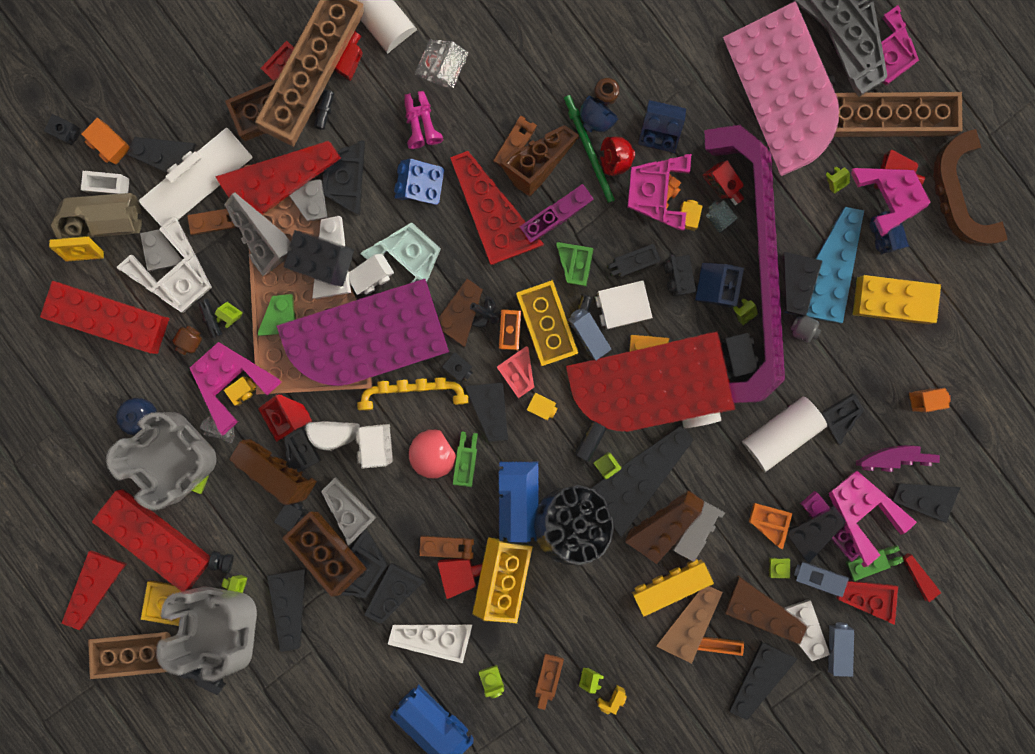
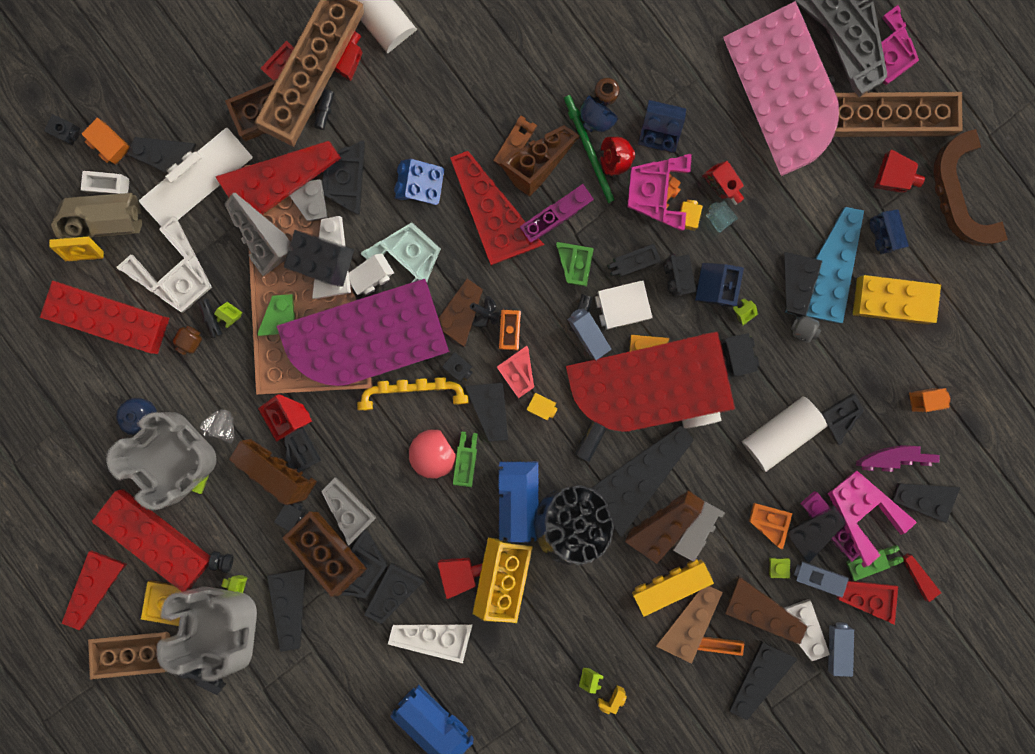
light grey wing [140,230,183,271] -> none
dark orange plate [187,209,238,235] -> none
dark pink wing [190,342,282,435] -> none
yellow brick [224,377,256,406] -> none
white brick [307,421,360,449] -> none
white brick [356,424,393,468] -> none
dark pink piece [404,91,443,149] -> none
clear slope [415,39,468,88] -> none
dark orange plate [420,536,474,559] -> none
lime bracket [479,665,504,698] -> none
yellow brick [516,280,578,366] -> none
dark orange hinge [535,653,564,710] -> none
lime panel [593,452,622,479] -> none
magenta arch [704,125,785,403] -> none
lime tile [826,167,850,194] -> none
dark pink wing [851,168,930,236] -> none

